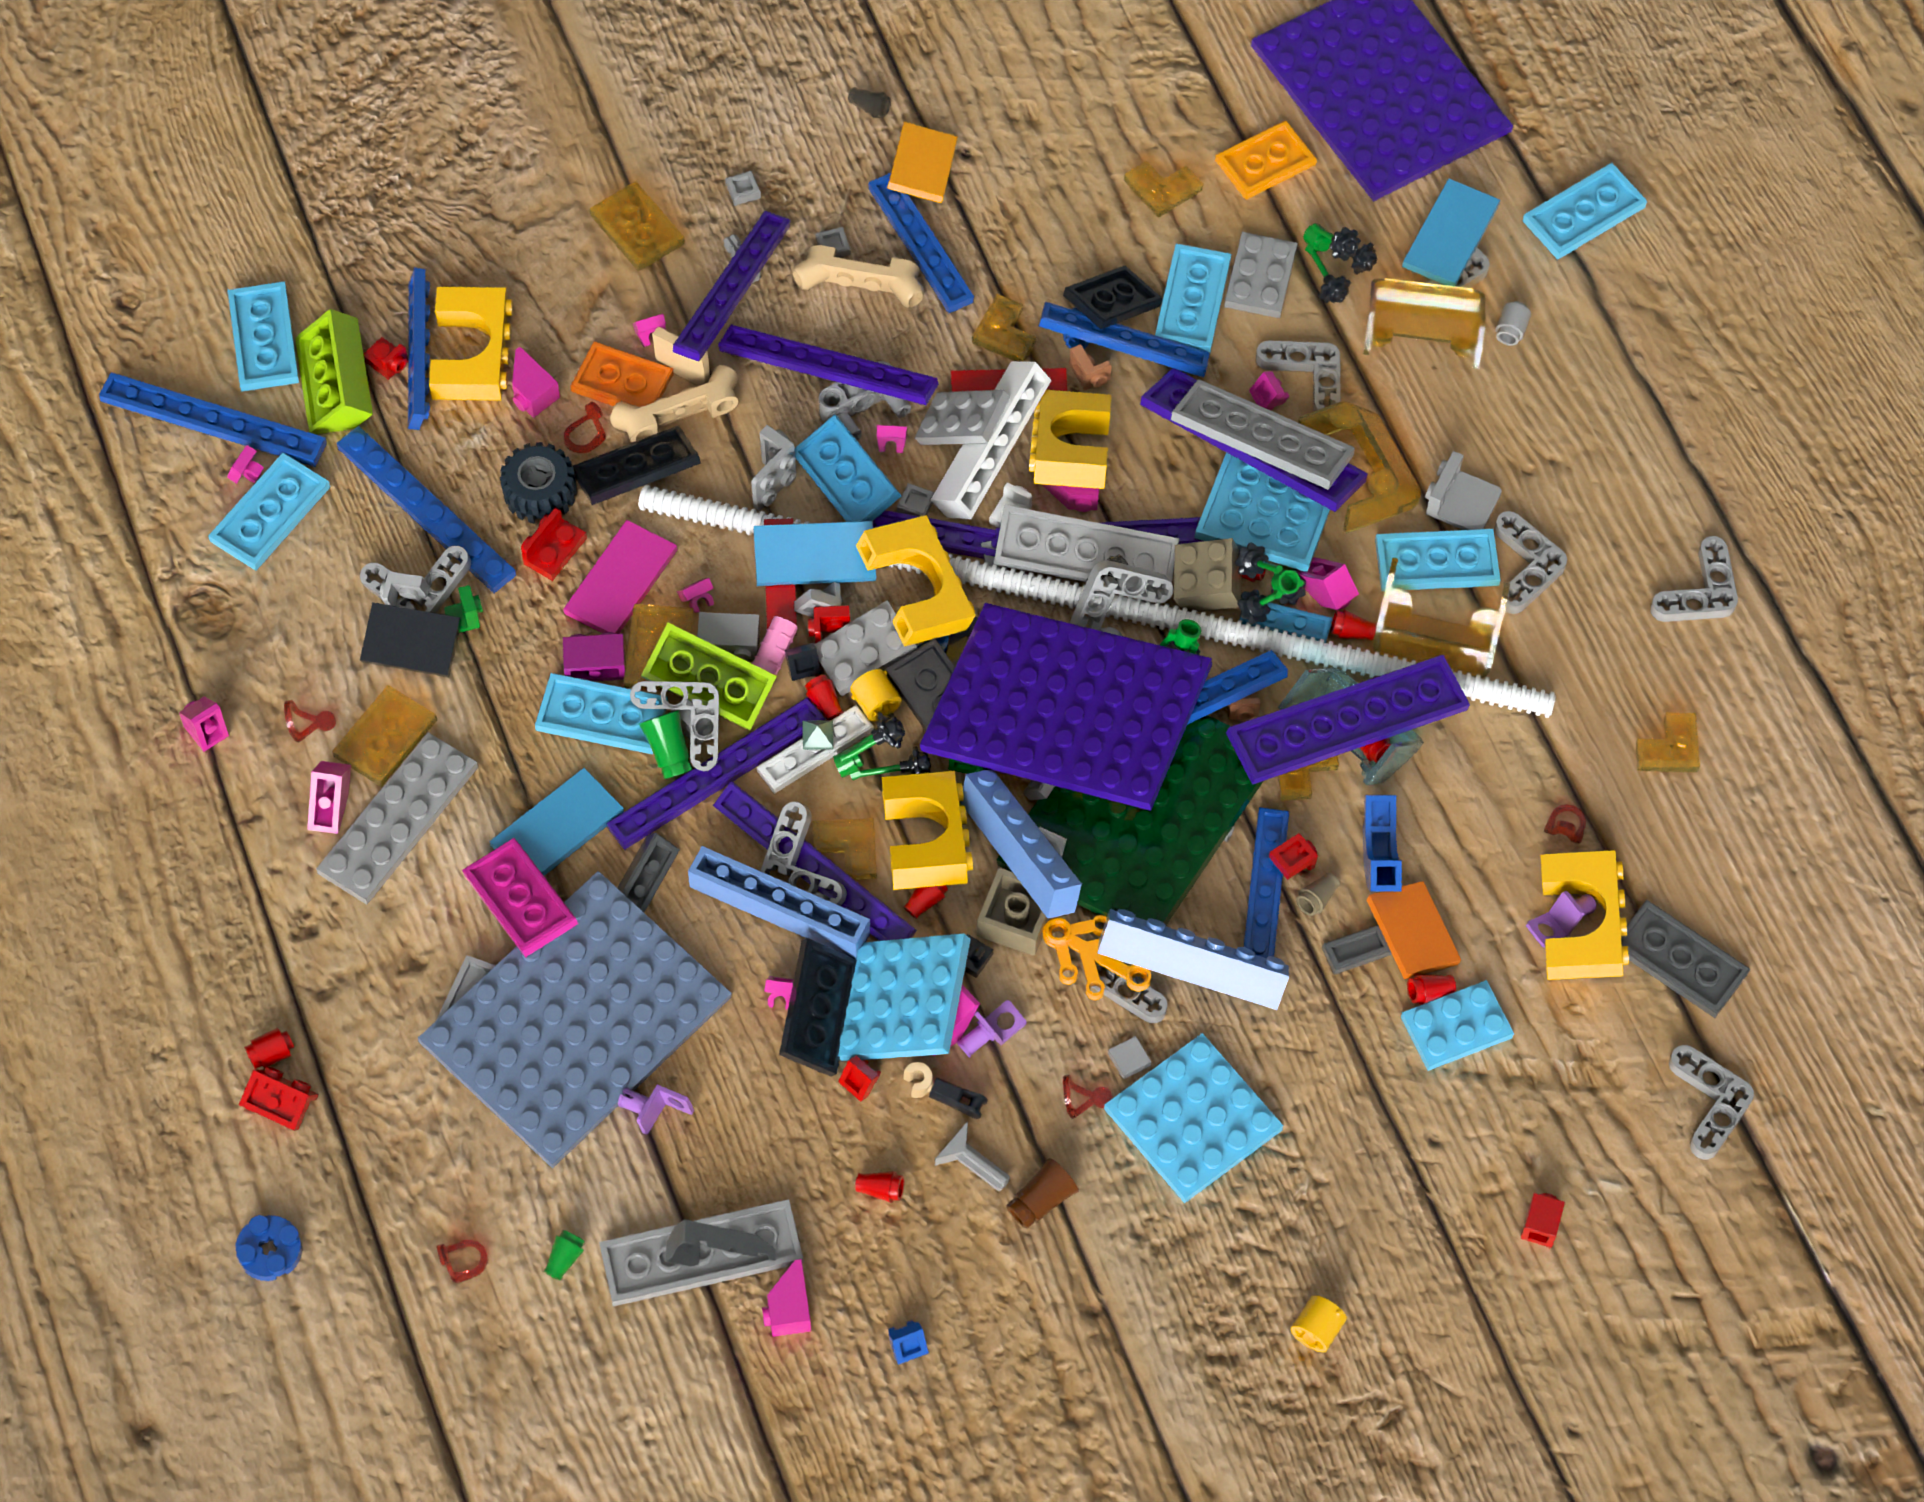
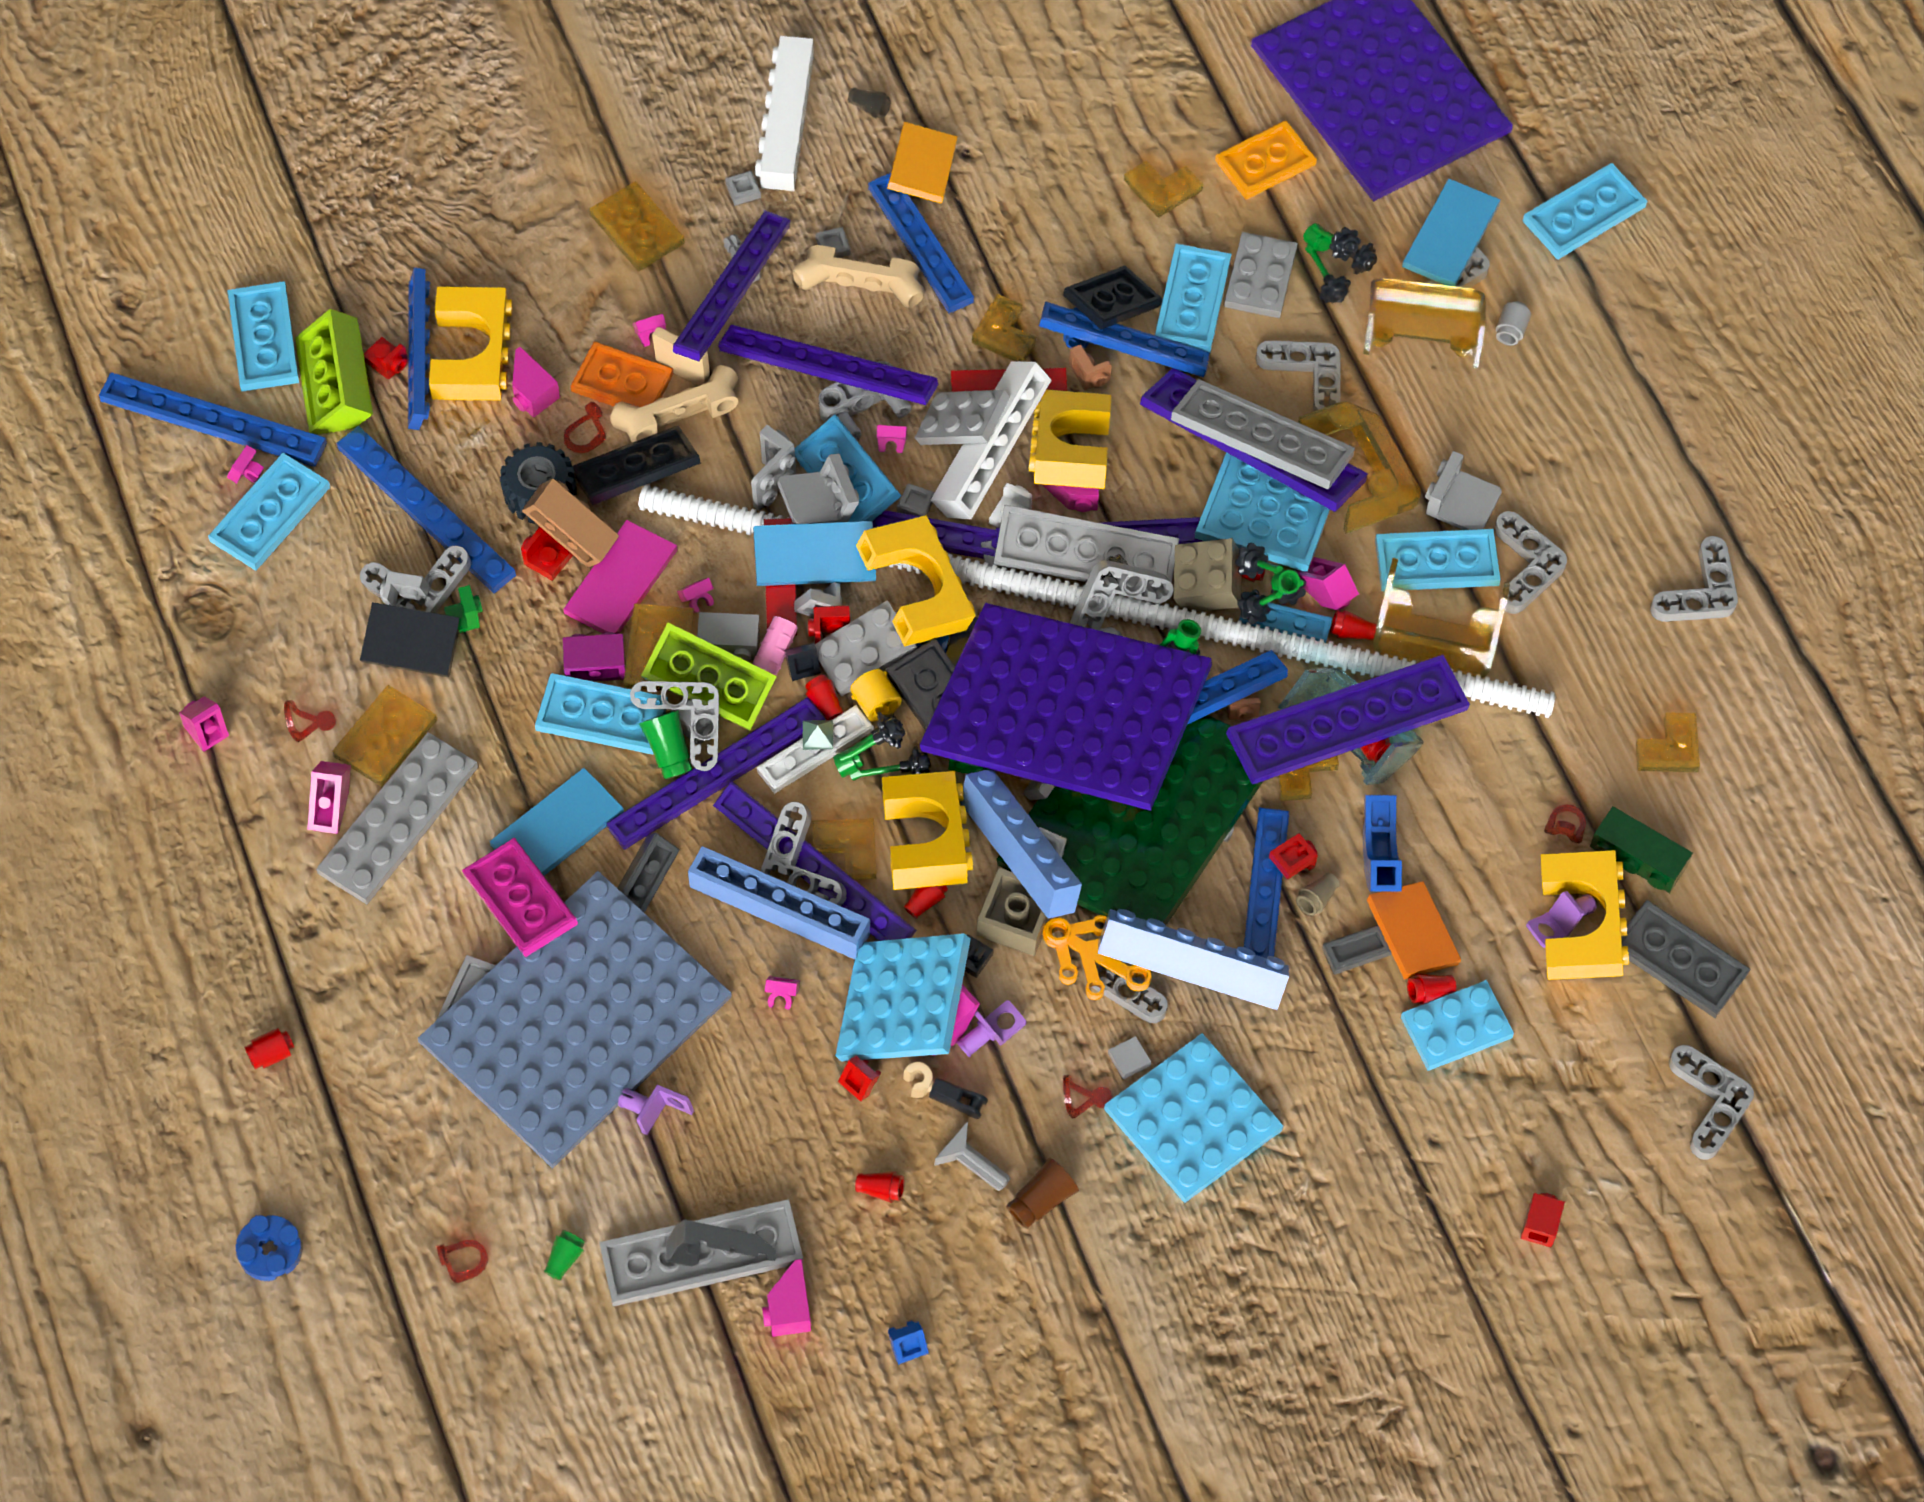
red bracket [239,1066,319,1131] -> none
black tile [779,938,857,1077] -> none
dark pink tile [1249,371,1290,411] -> none
yellow piece [1291,1295,1347,1353] -> none
none -> medium nougat brick [522,478,619,568]
none -> white brick [755,36,814,191]
none -> light grey bracket [777,454,859,524]
none -> dark green brick [1590,806,1693,893]

